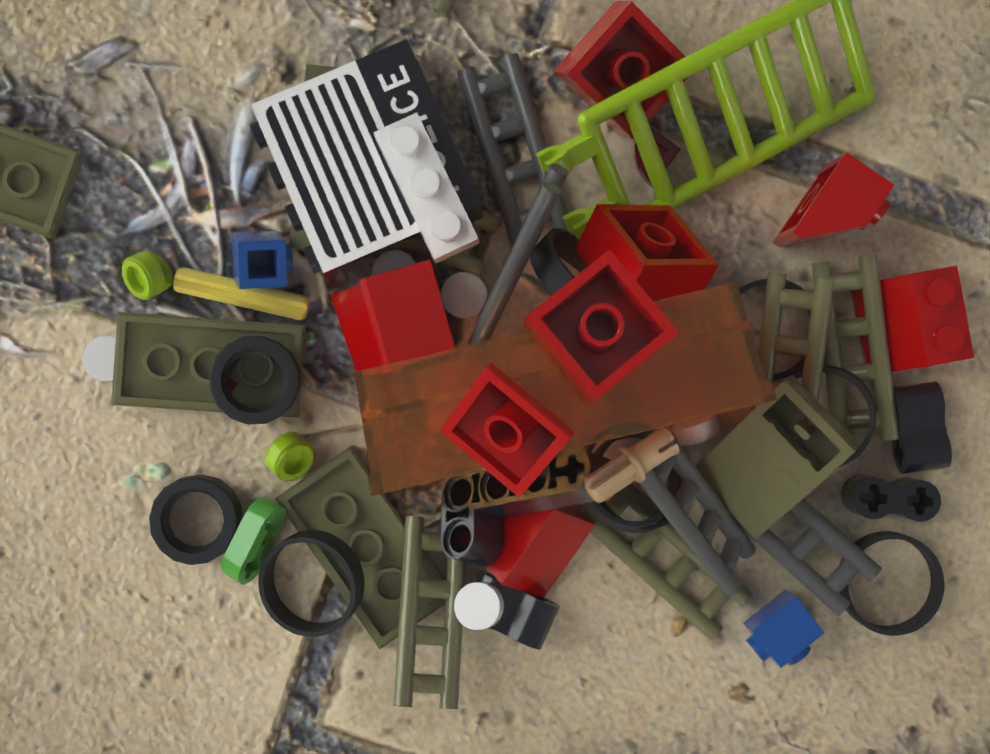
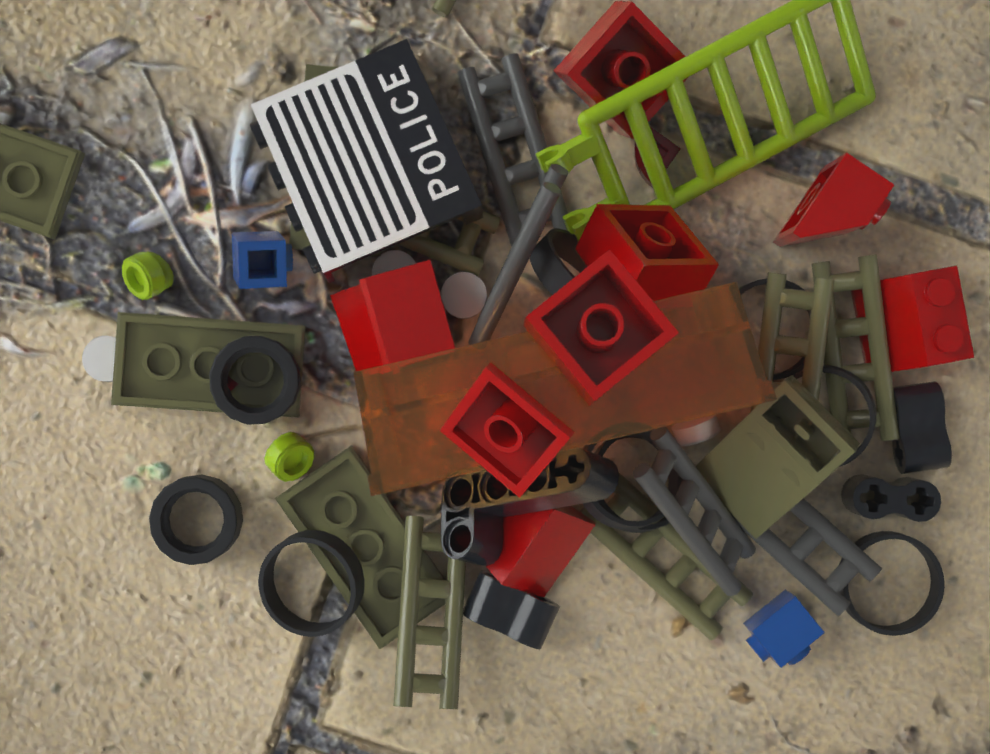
light yellow axle [173,267,310,320] -> none
bright green beam [221,496,287,585] -> none
white plate [373,112,479,263] -> none
white tile [454,582,504,630] -> none
tan axle [584,426,680,503] -> none

